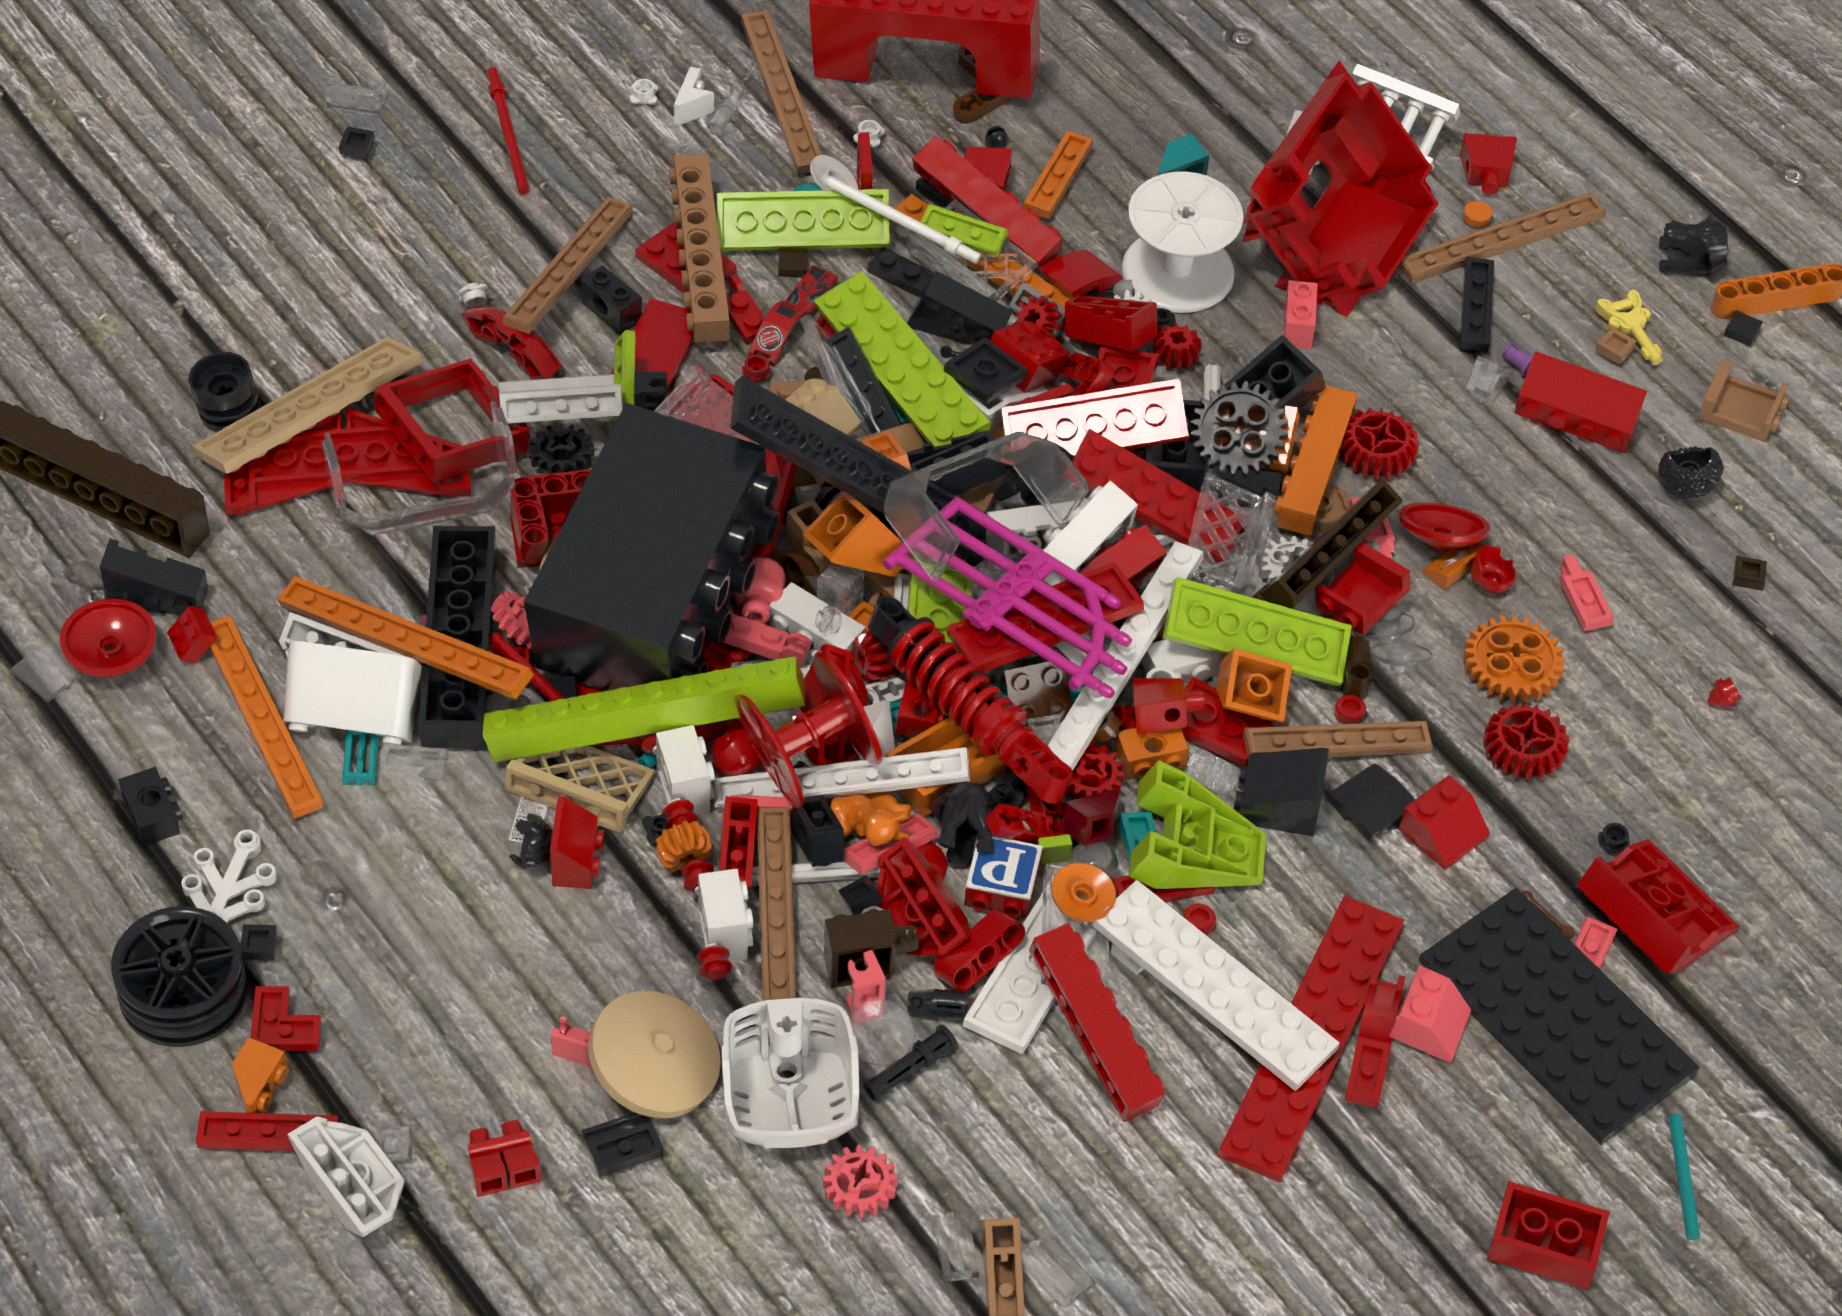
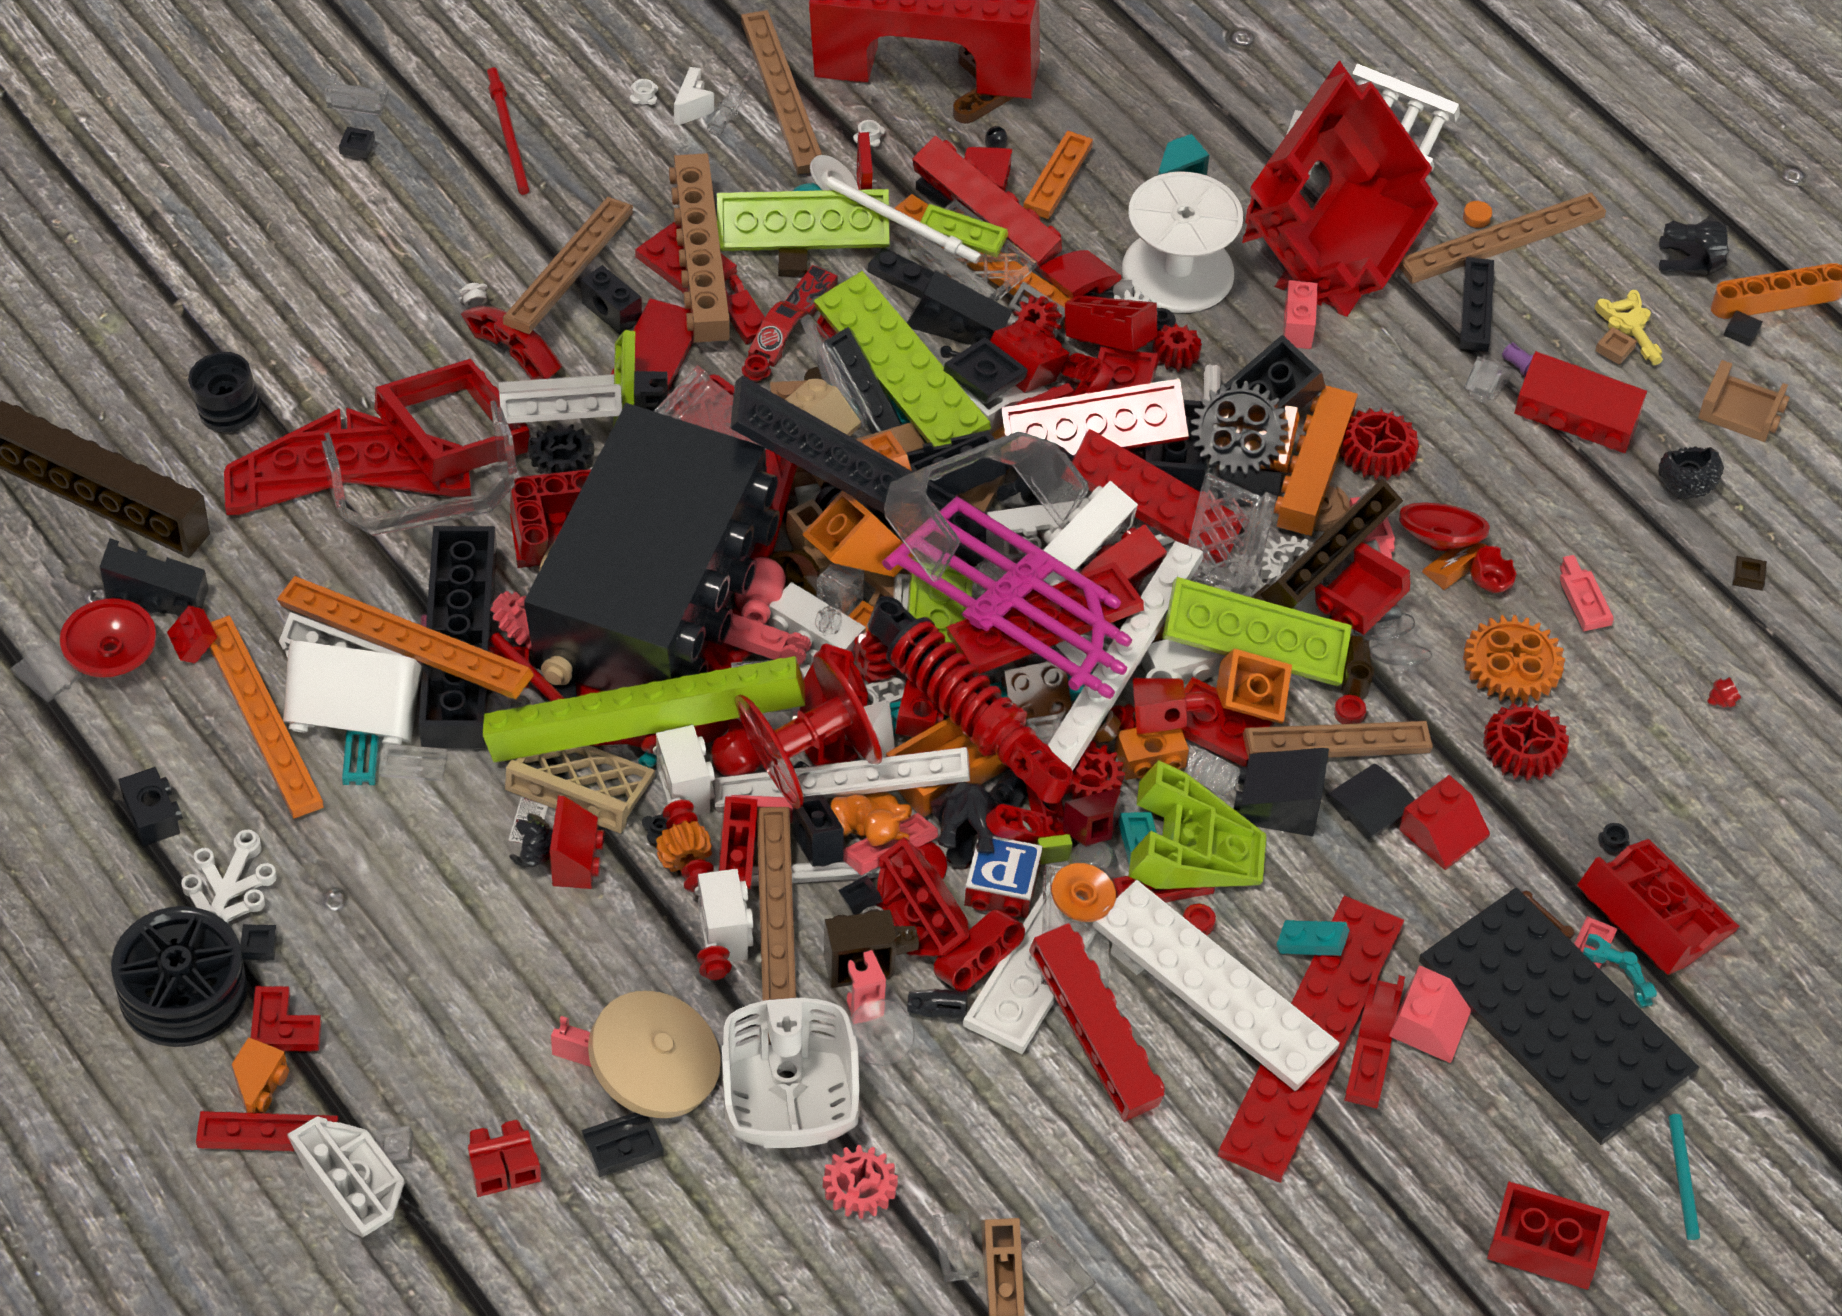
tan plate [192,337,423,474] -> none
black pin [863,1024,958,1101] -> none
red torso [1460,133,1517,195] -> none
none -> tan plate [541,656,572,685]
none -> teal plate [1276,920,1350,956]
none -> teal piece [1583,934,1657,1008]

